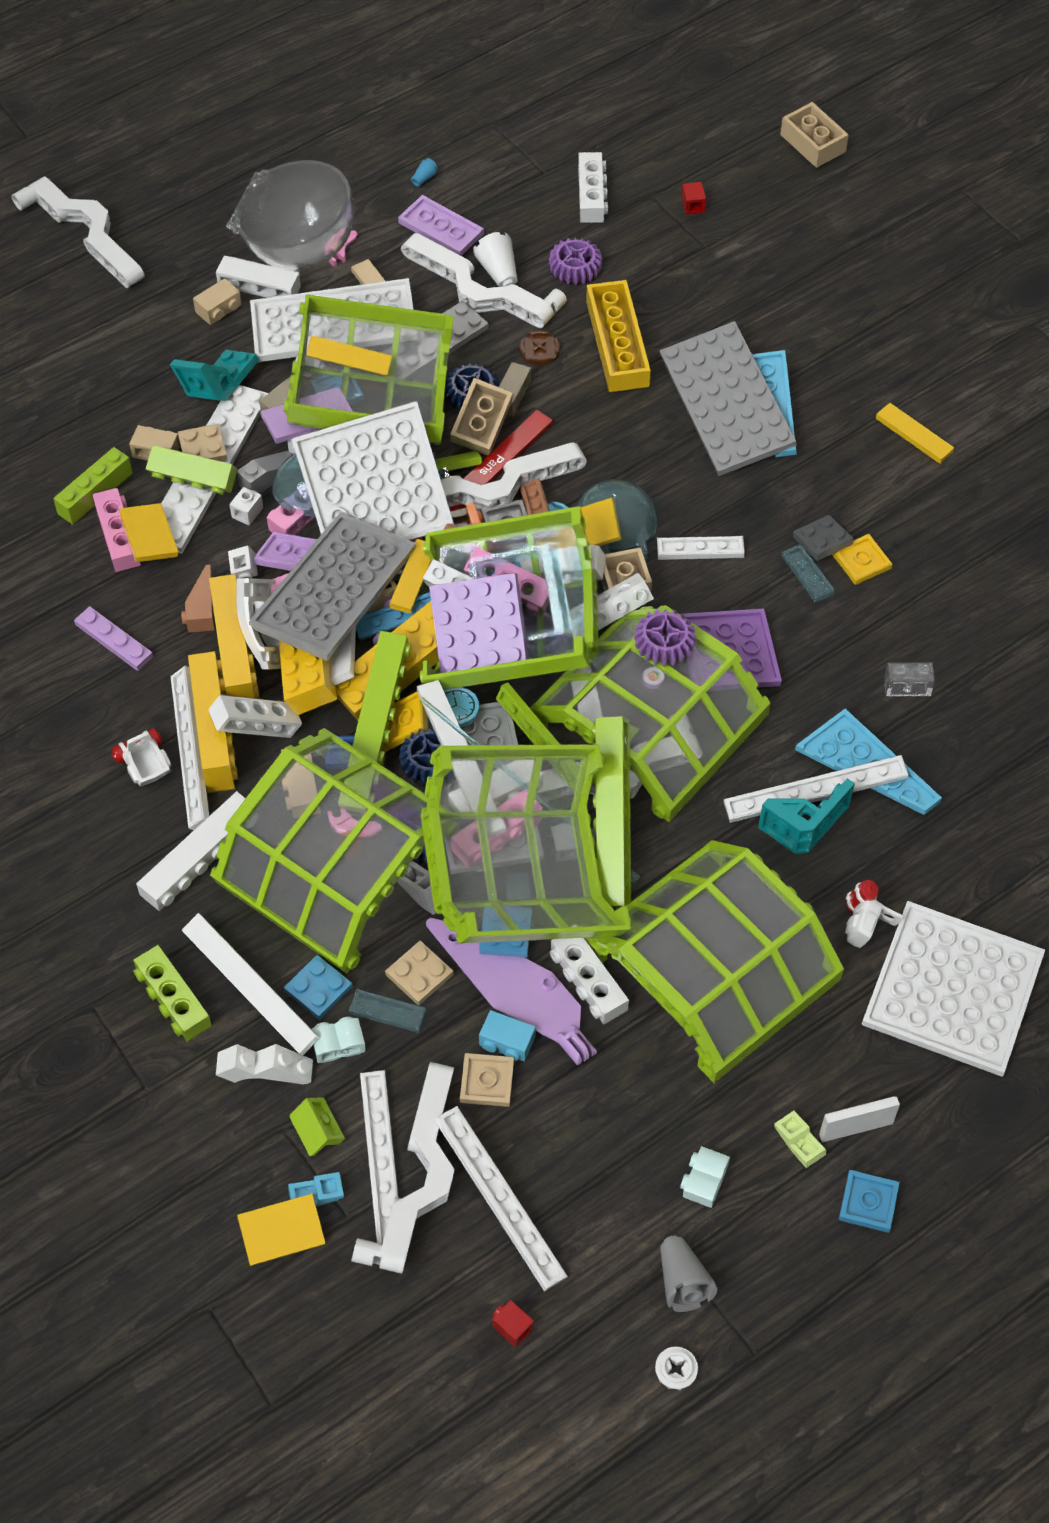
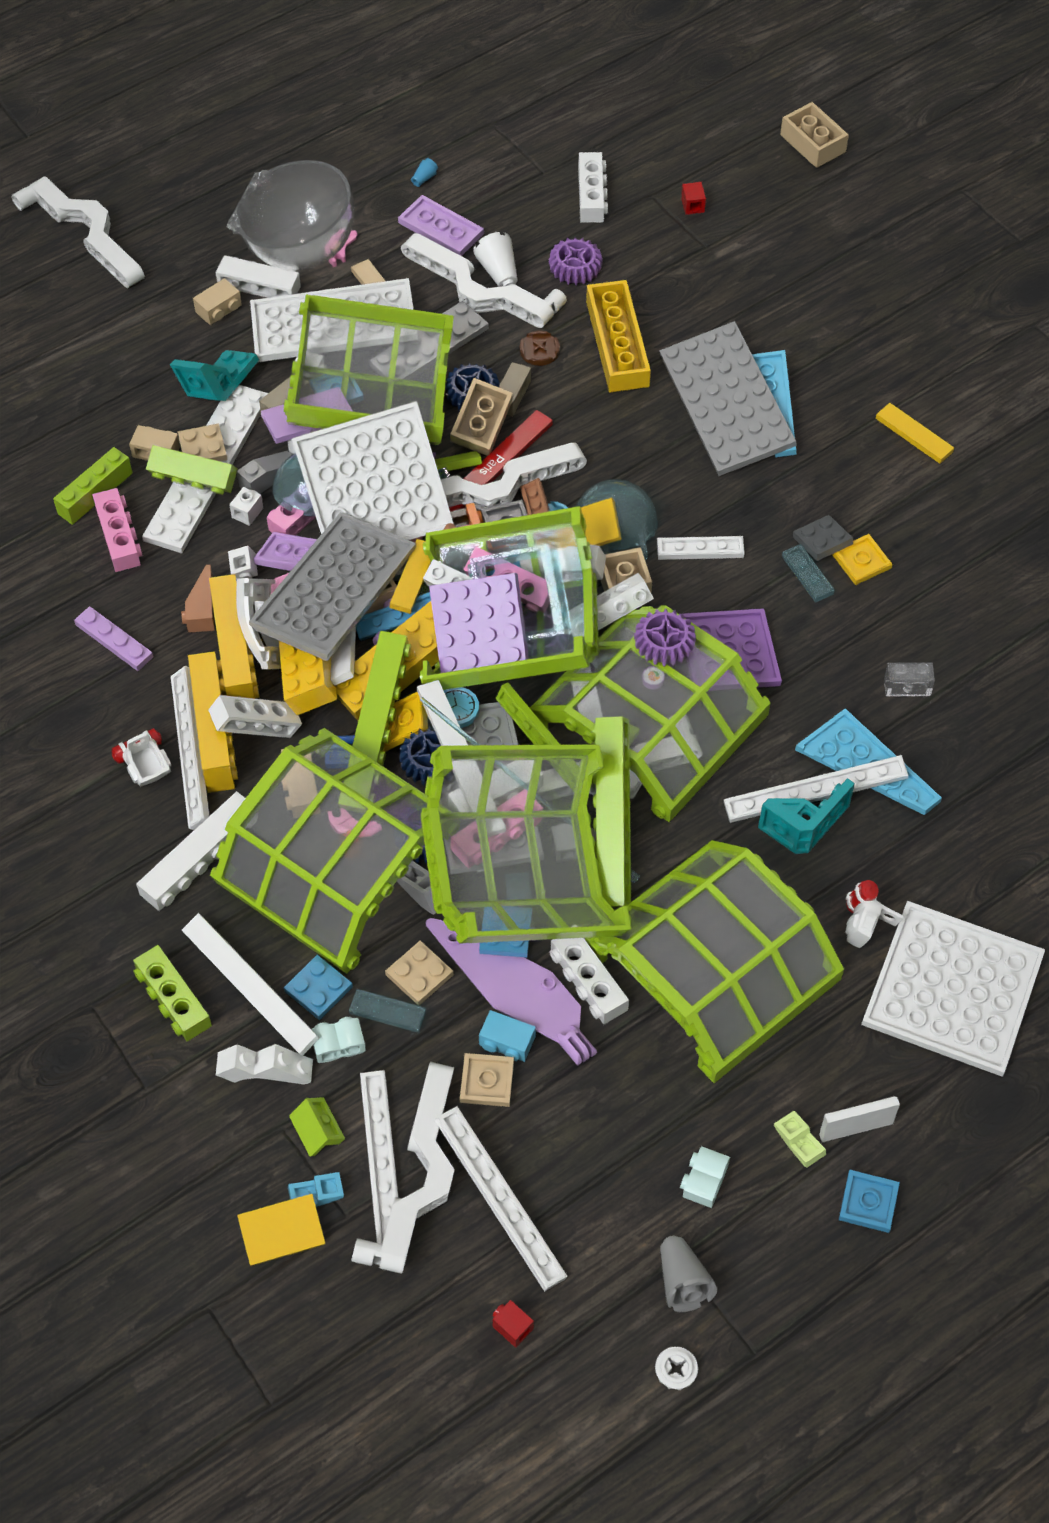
yellow tile [119,503,178,562] -> none
yellow tile [306,335,392,377] -> none

